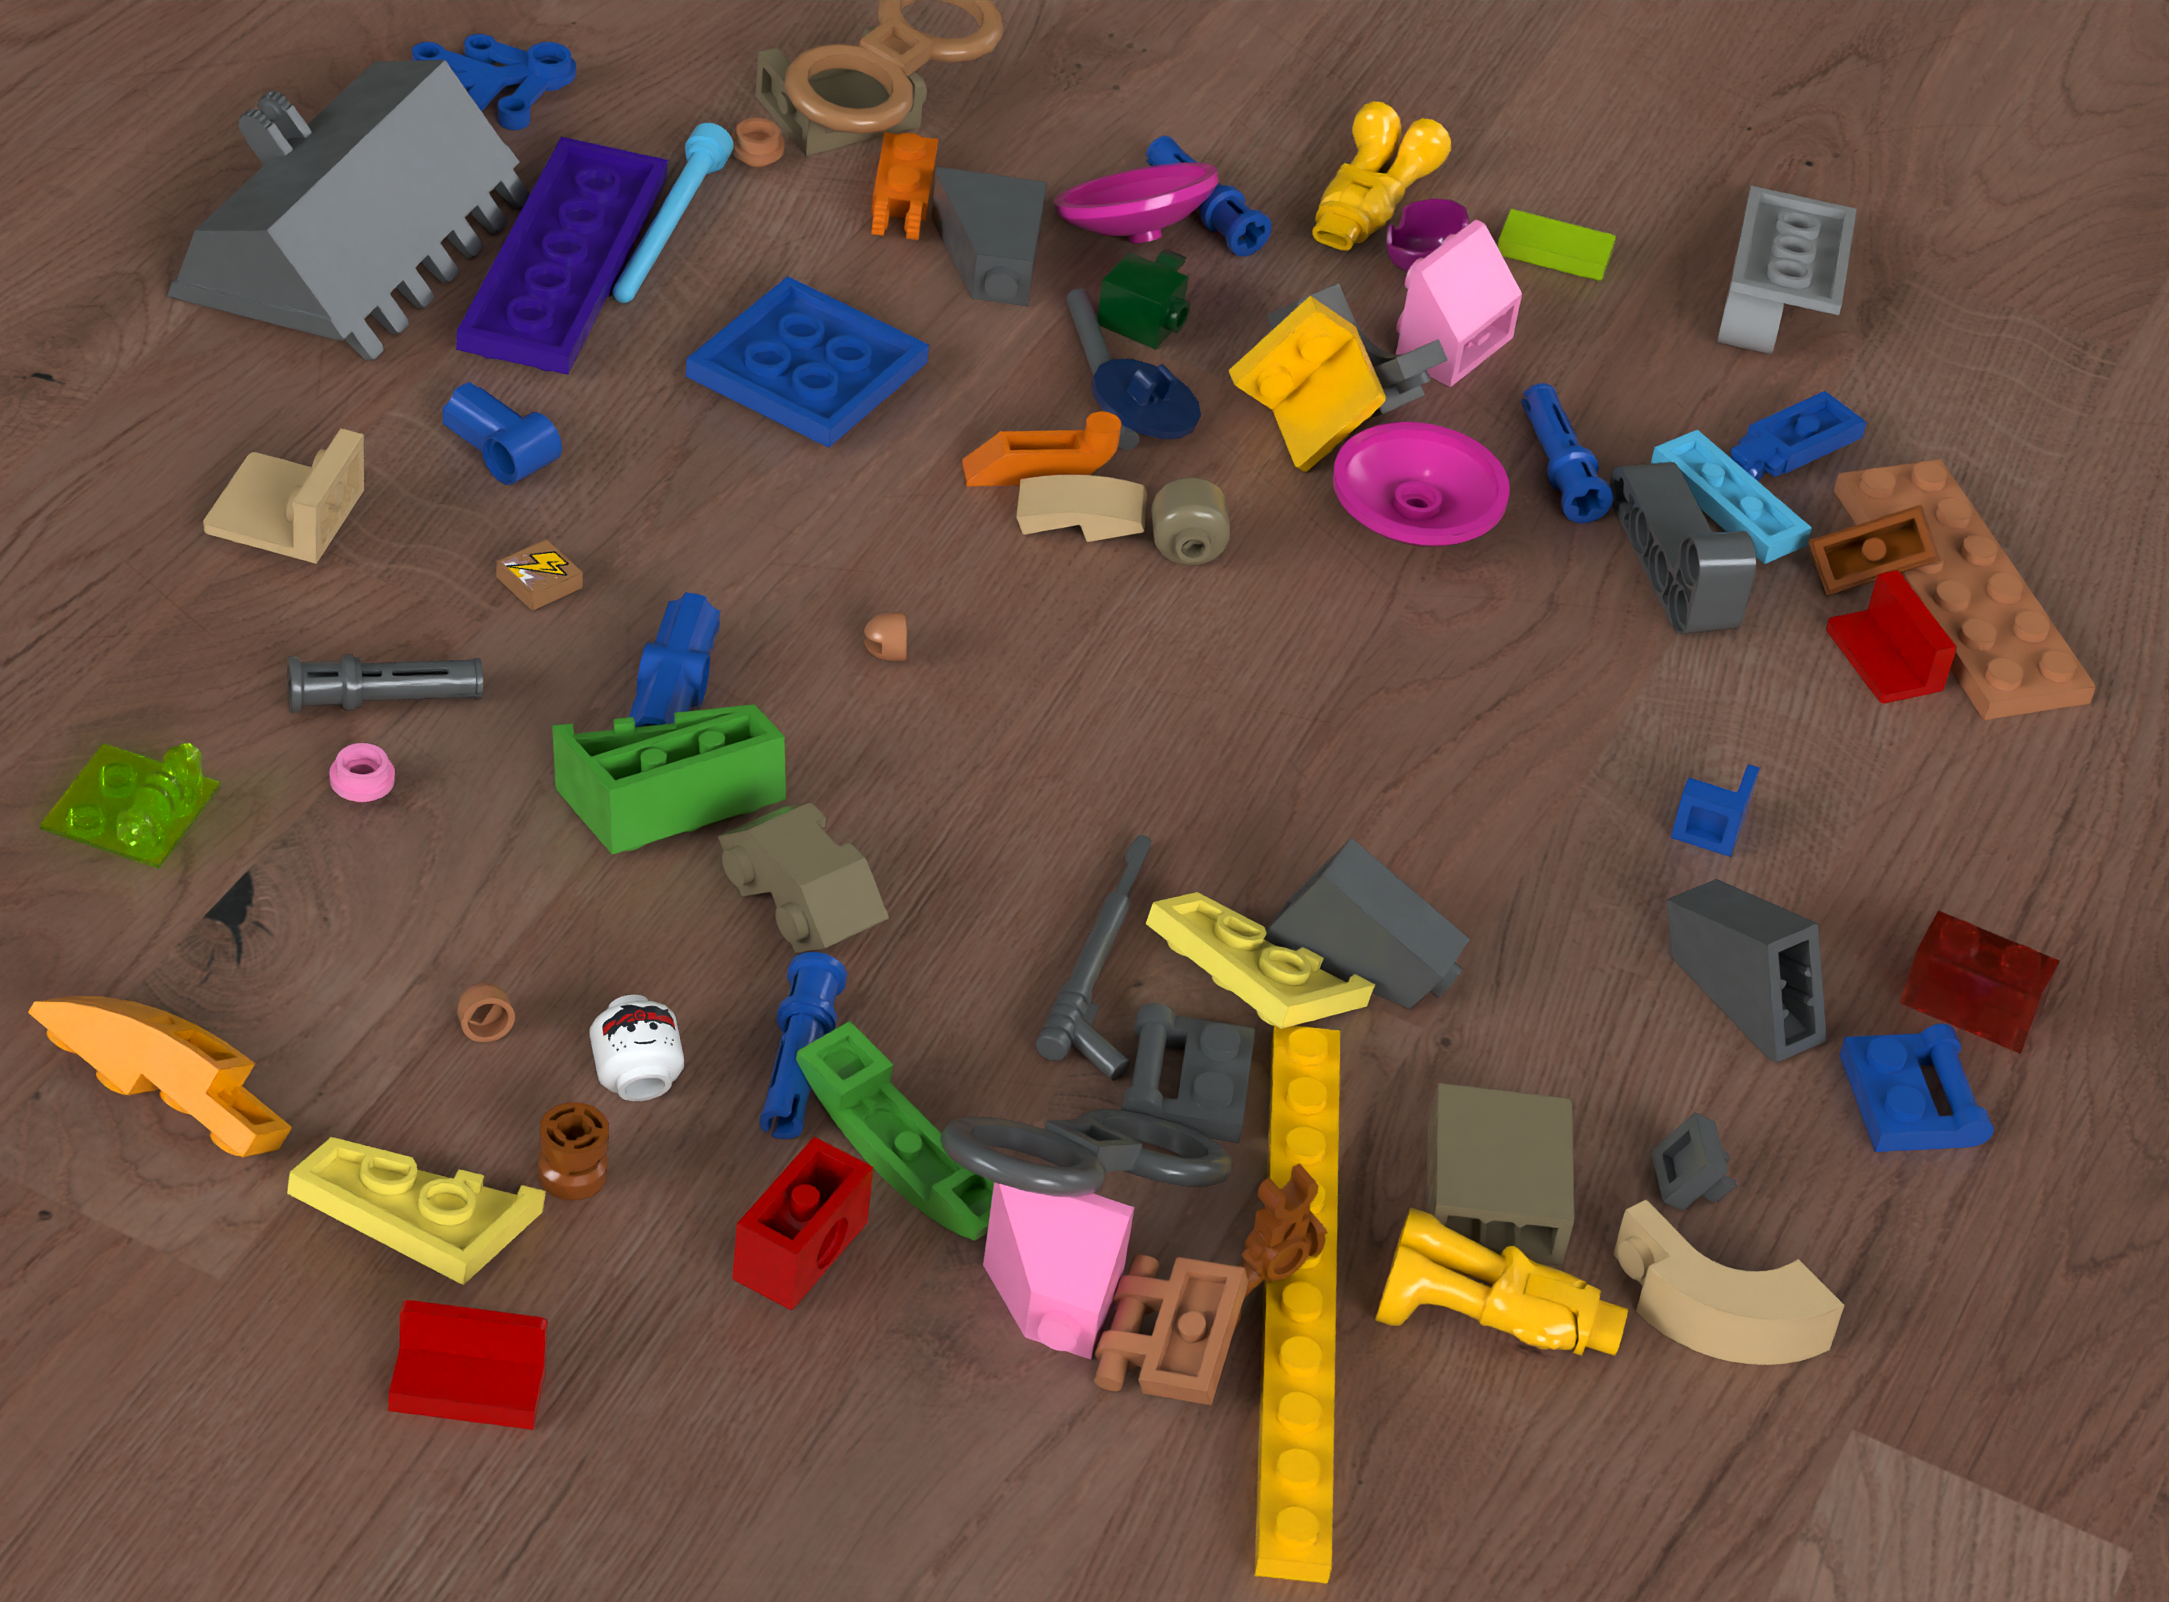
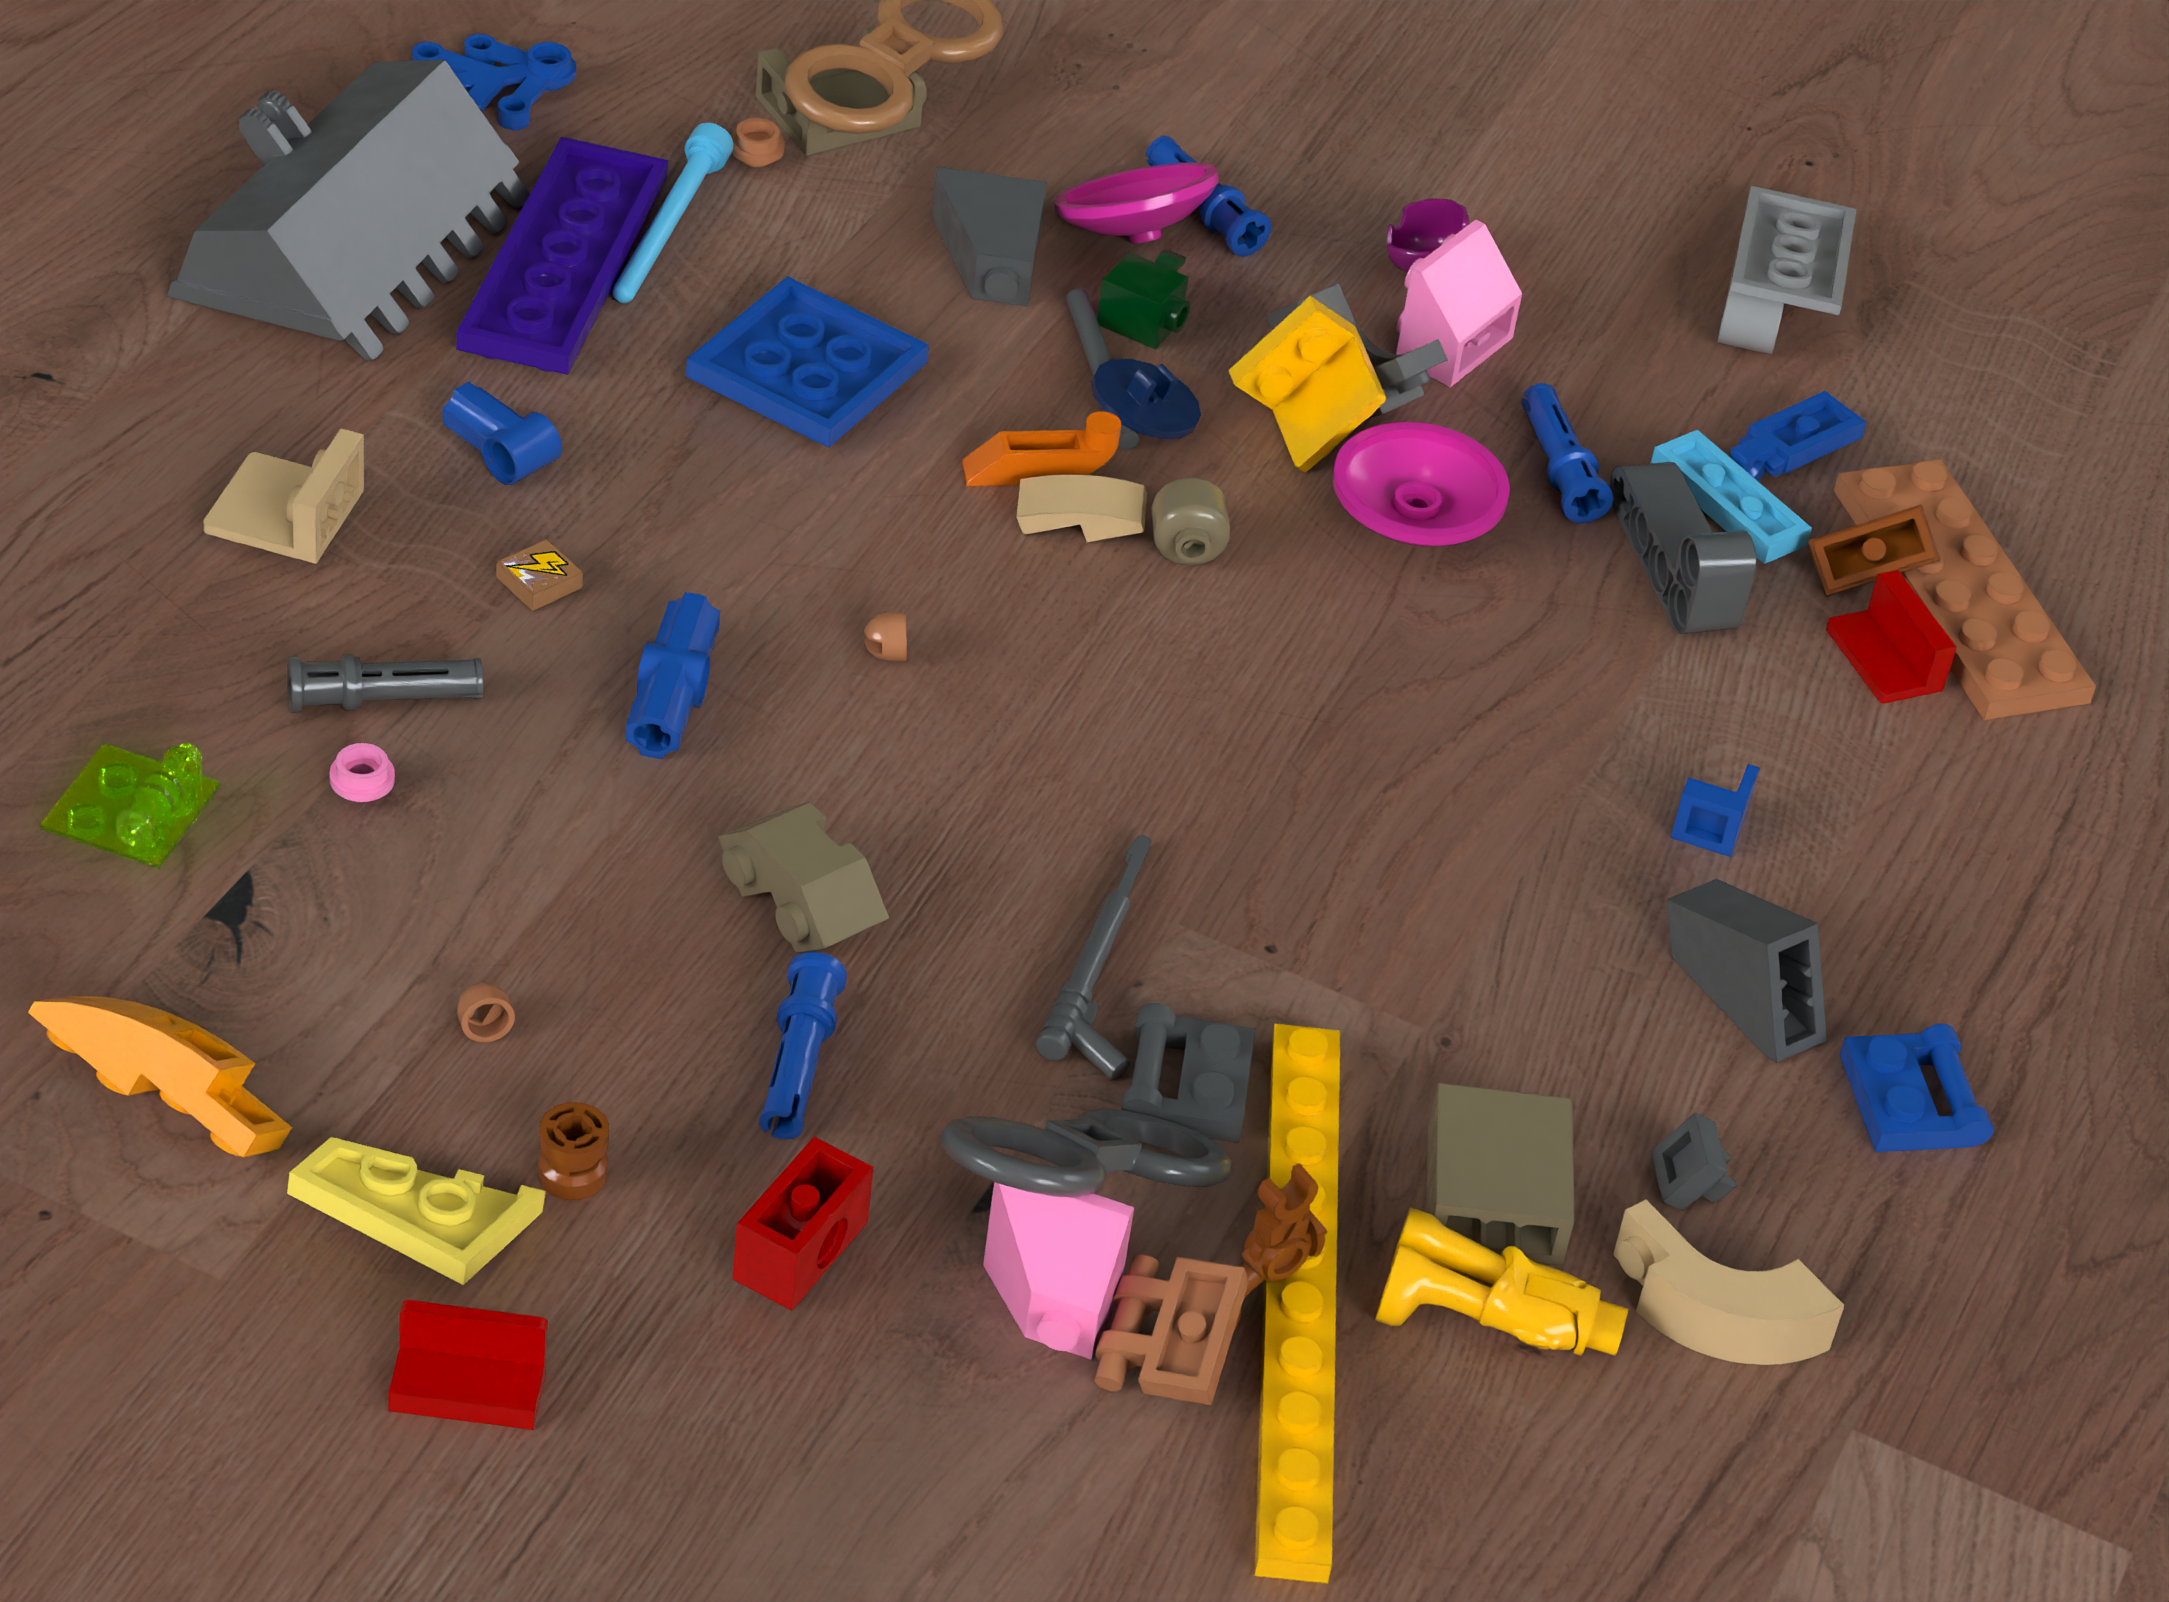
bright green wedge [552,704,786,855] -> none
white head [589,995,684,1101] -> none
bright green slope [796,1021,994,1241] -> none
orange hinge [871,132,938,240] -> none
light yellow wing [1146,892,1375,1029] -> none
dark grey slope [1264,837,1470,1010] -> none
yellow piece [1312,101,1451,251] -> none
lime tile [1497,209,1616,281] -> none
clear red brick [1900,910,2060,1054] -> none

